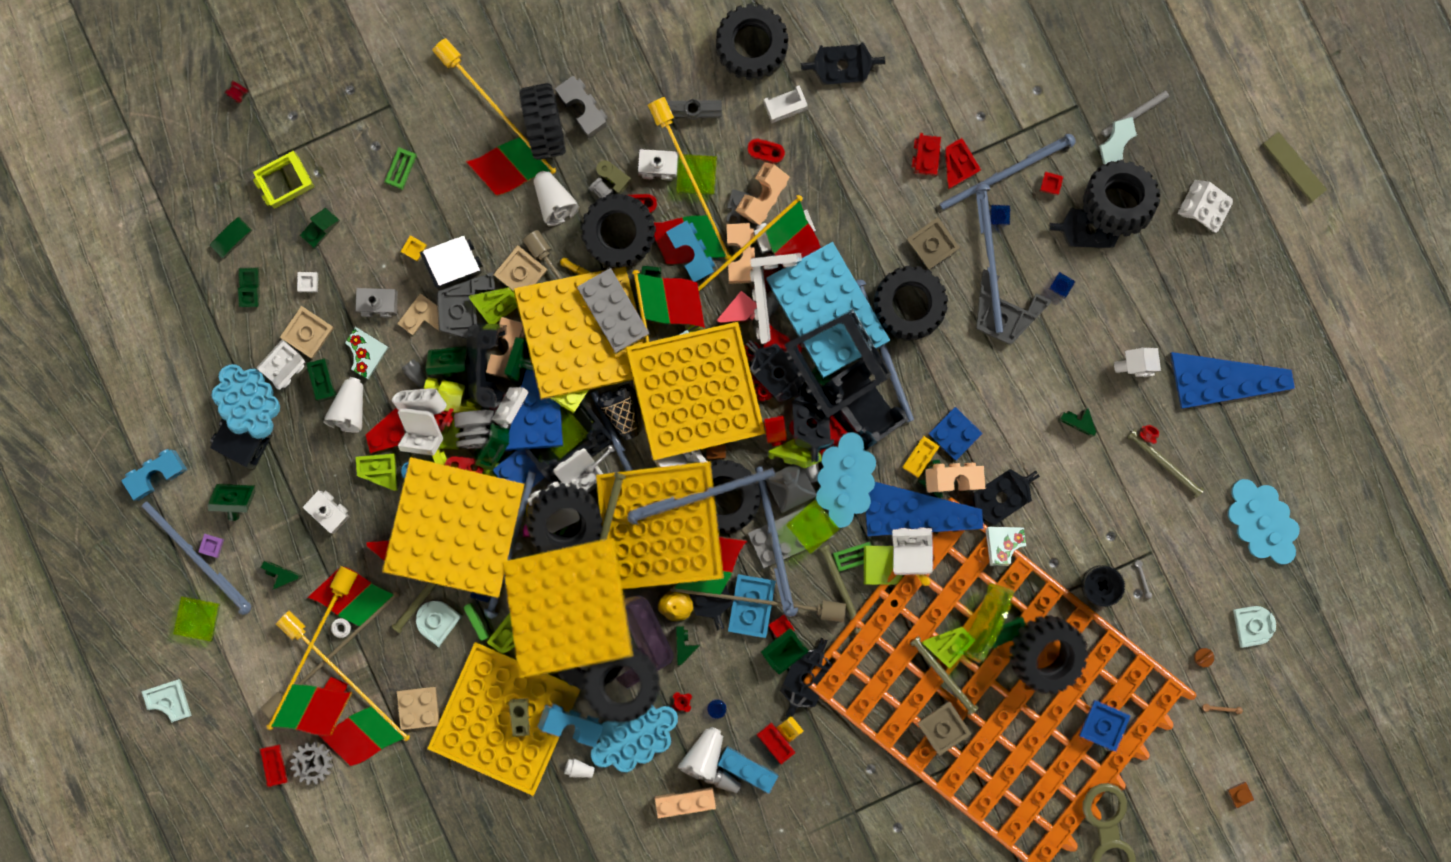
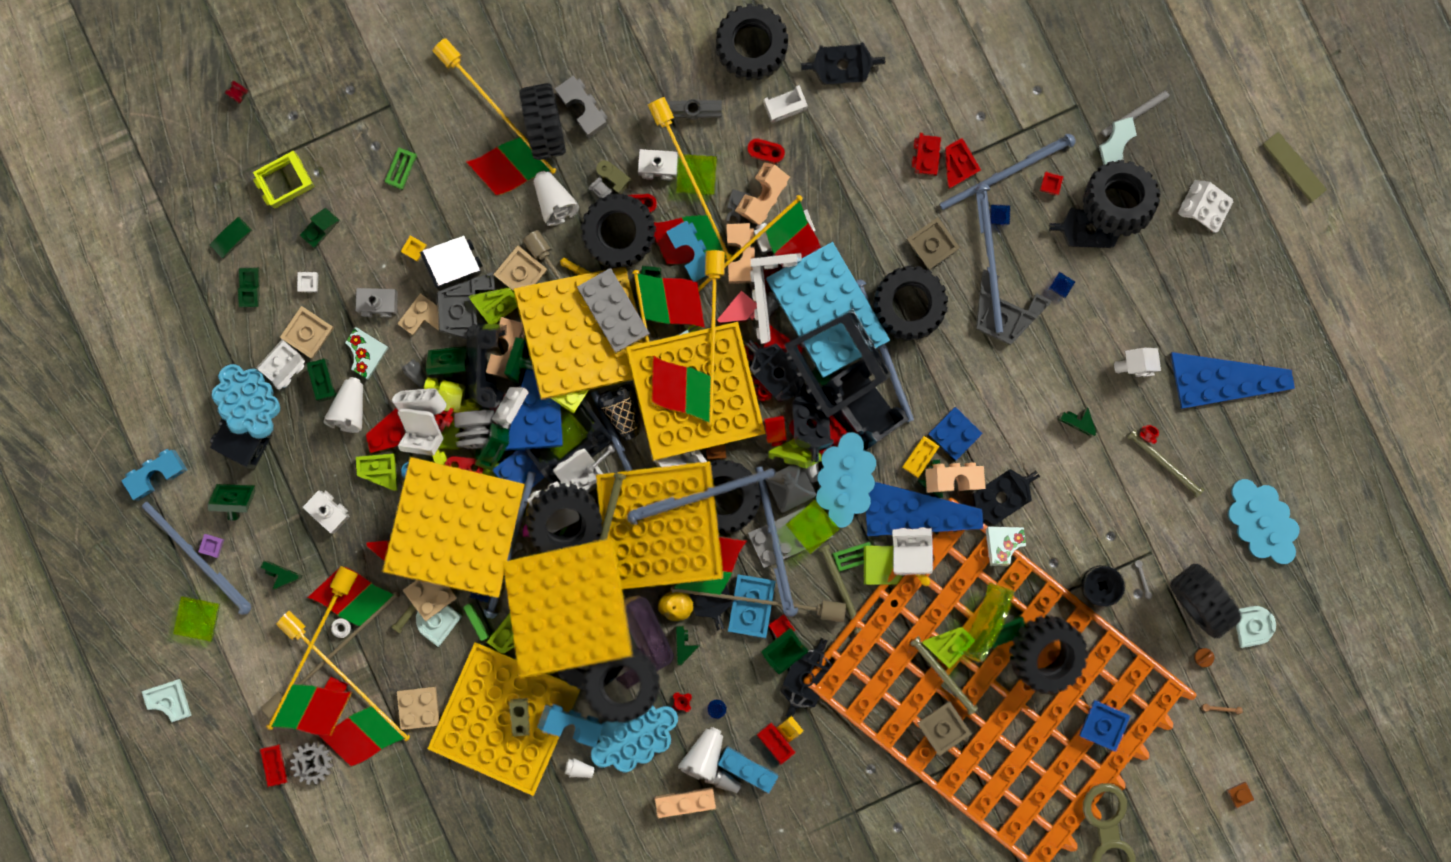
none -> tan plate [403,580,457,621]
none -> flag [652,250,725,427]
none -> black tyre [1170,563,1242,639]

